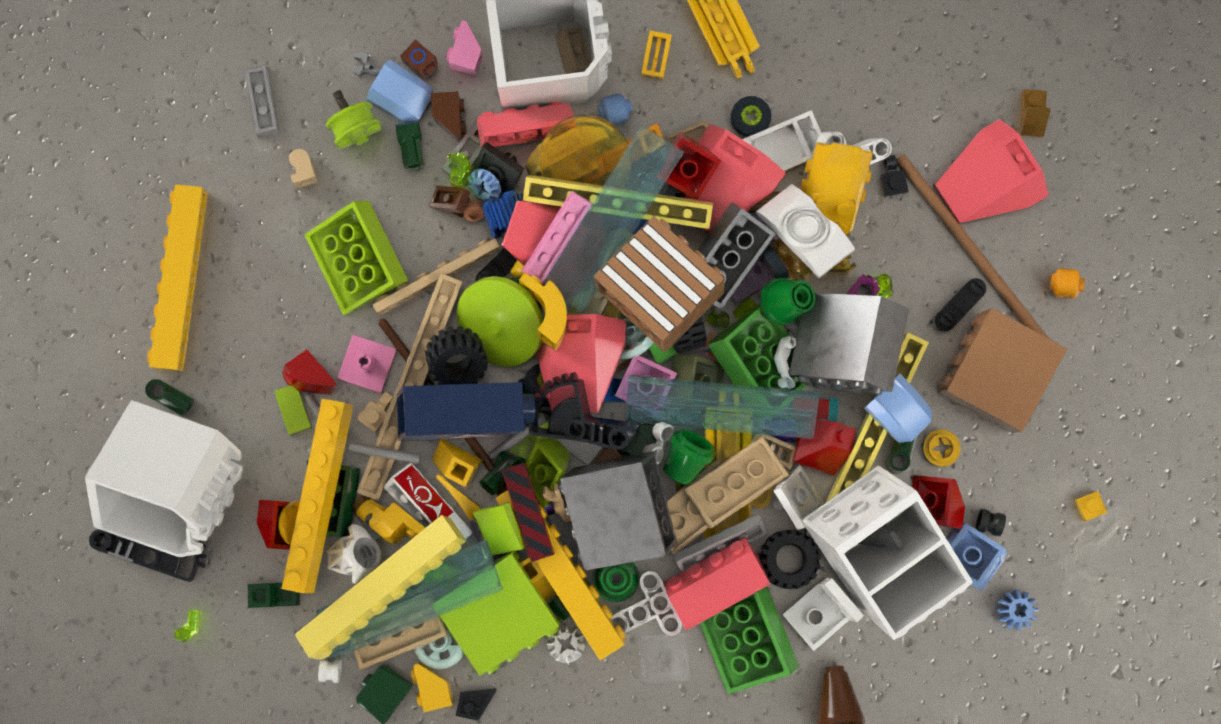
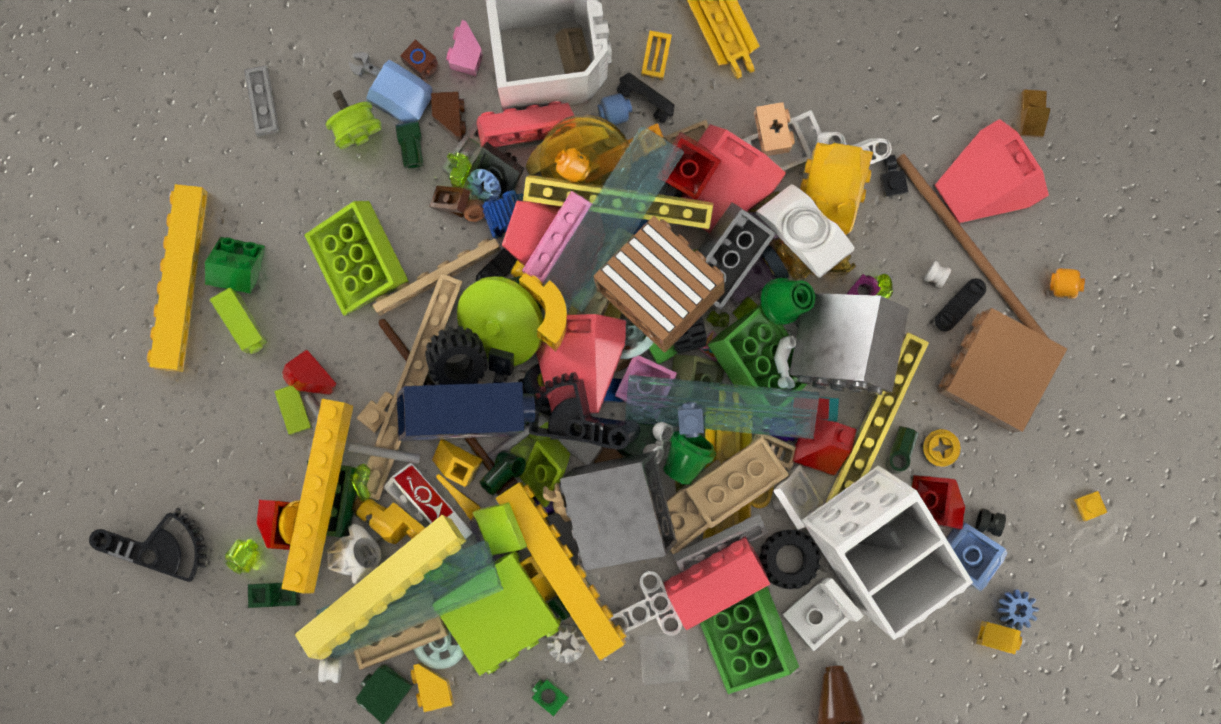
white container [85,400,243,557] -> none
dark green piece [145,379,194,417] -> none
clear neon green arm [174,610,200,642] -> none
tan leg [289,149,318,188] -> none
bright pink tile [337,335,397,394] -> none
black piece [455,688,497,721] -> none
tile [501,463,555,562] -> none
green piece [593,562,640,602] -> none
black bush [731,96,771,137] -> none
light blue slope [864,373,932,443] -> none
none -> green slope [205,237,265,294]
none -> lime slope [210,288,267,354]
none -> clear neon green head [225,539,261,575]
none -> clear neon green arm [352,464,371,501]
none -> black plate [489,348,514,383]
none -> green brick [531,678,569,717]
none -> light orange head [555,148,591,183]
none -> black piece [616,73,675,123]
none -> sand blue brick [678,402,704,438]
none -> light nougat brick [754,102,795,156]
none -> white wheel [924,260,951,289]
none -> yellow slope [976,621,1022,654]

